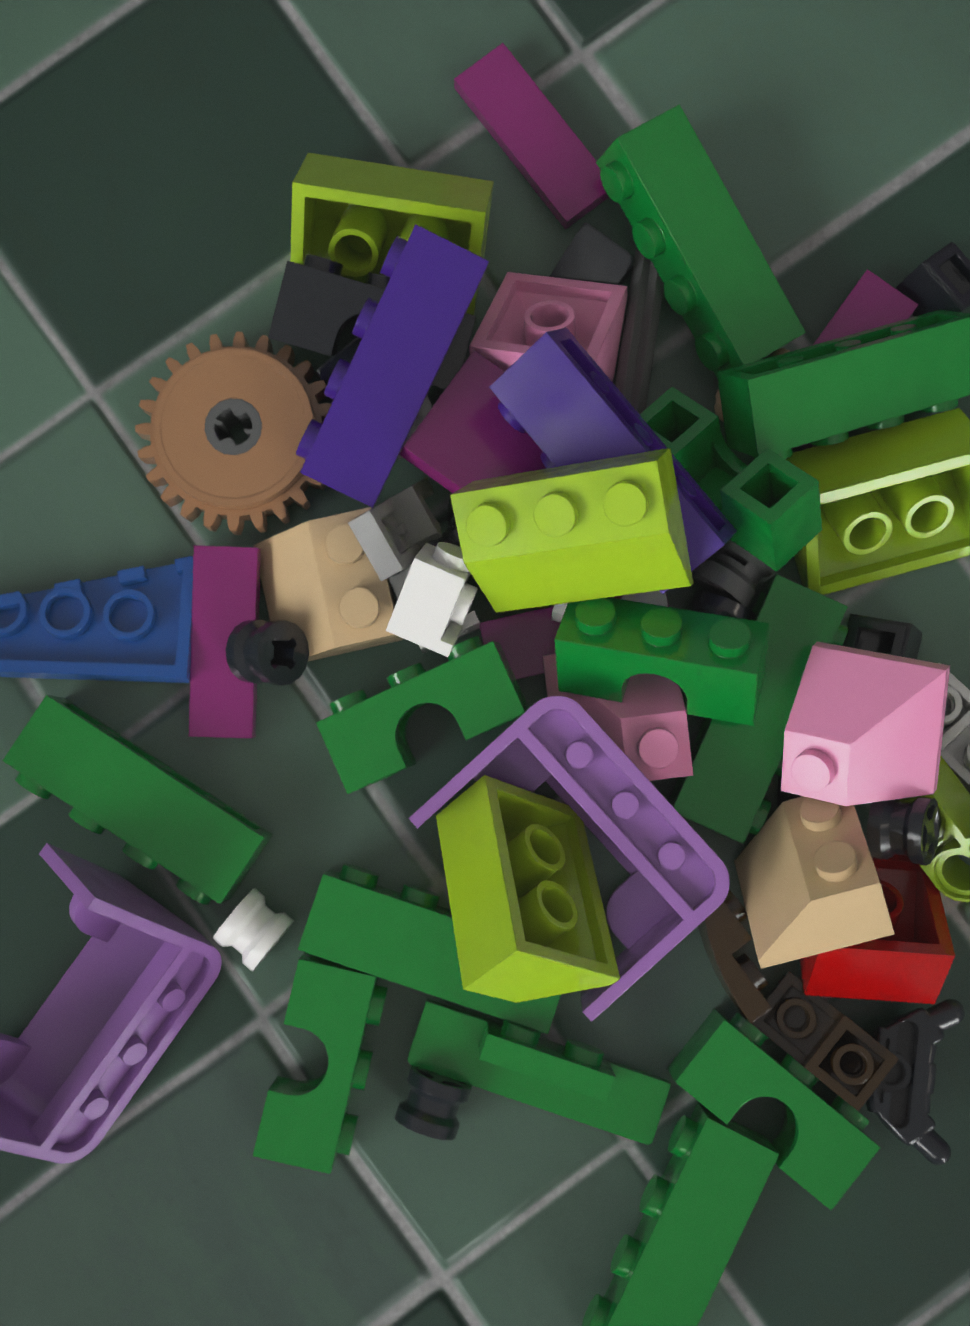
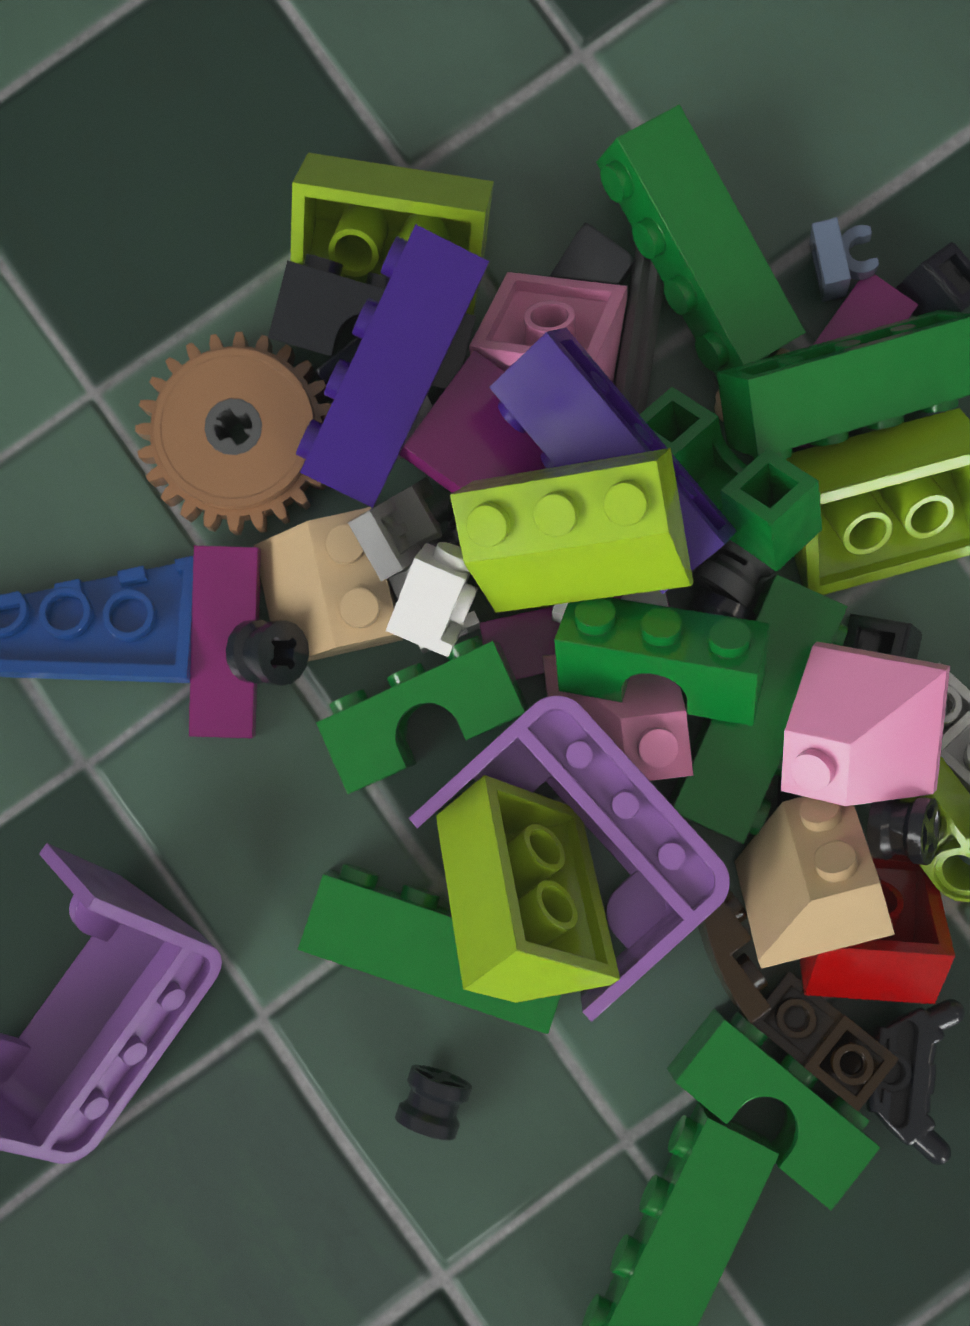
green brick [2,695,273,905] -> none
white wheel [213,888,295,972] -> none
green arch [253,952,388,1174] -> none
green bracket [408,999,671,1145] -> none
magenta tile [454,43,609,230] -> none
none -> sand blue tile [809,217,879,302]

